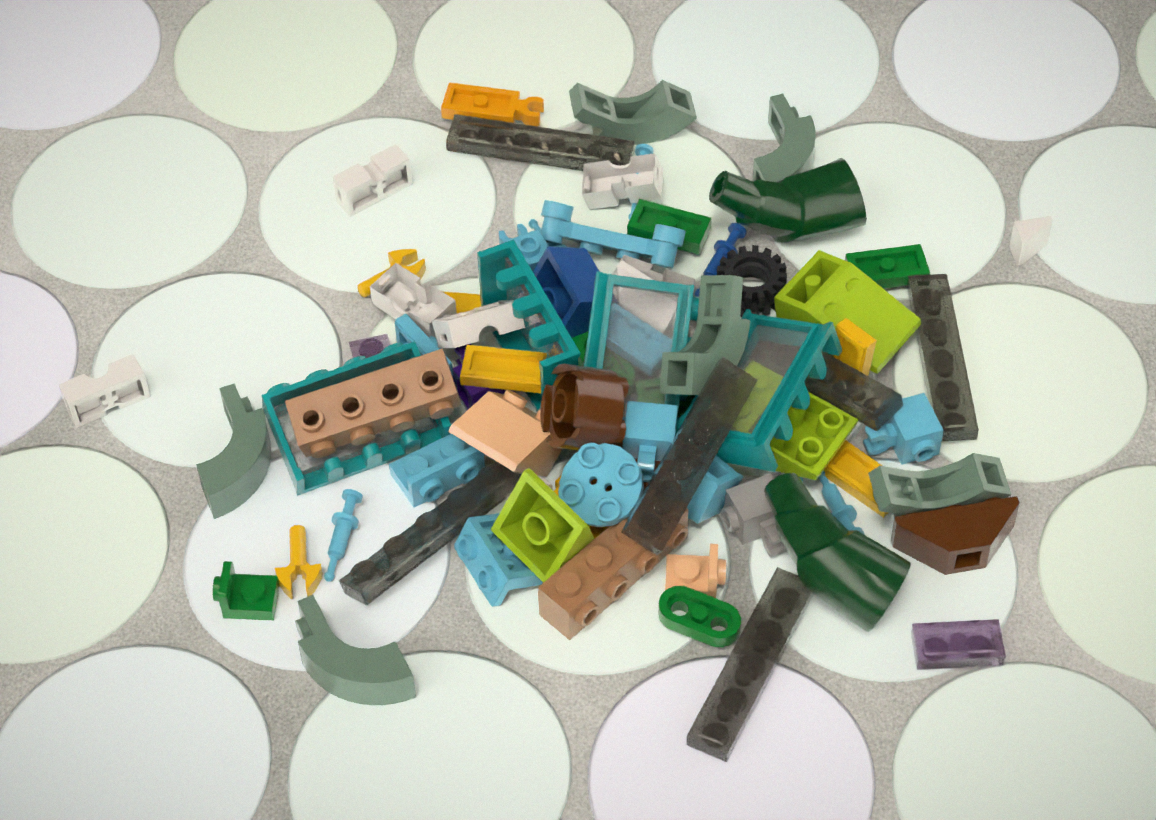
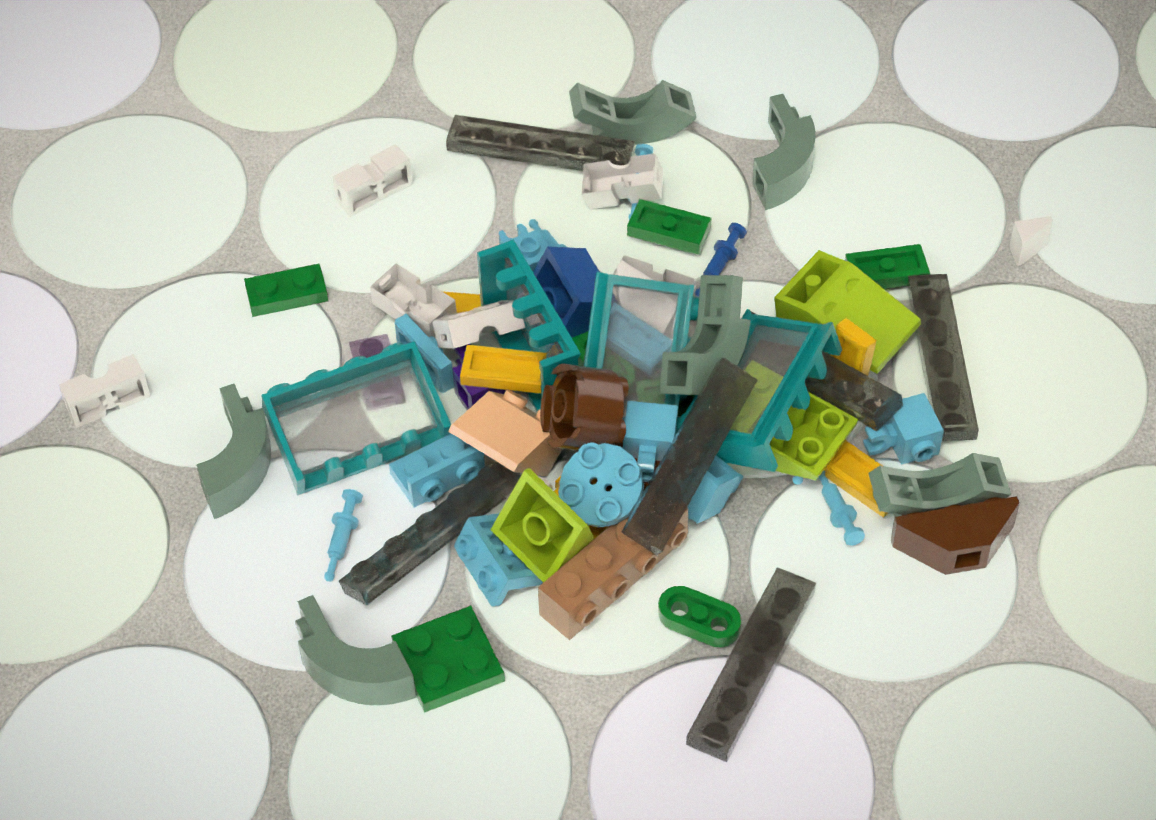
green bracket [212,561,280,621] -> none
yellow bar [274,525,323,599] -> none
medium nougat brick [285,348,462,458] -> none
yellow bar [357,249,426,298] -> none
light orange plate [441,82,544,127] -> none
medium azure plate [540,200,686,269] -> none
light nougat bracket [665,543,726,598] -> none
dark green piece [709,158,867,243] -> none
black tyre [717,245,787,317] -> none
light grey brick [721,473,786,557] -> none
dark green piece [764,473,911,632] -> none
clear purple plate [911,619,1006,670] -> none
none -> green plate [244,263,328,317]
none -> green plate [391,605,505,713]

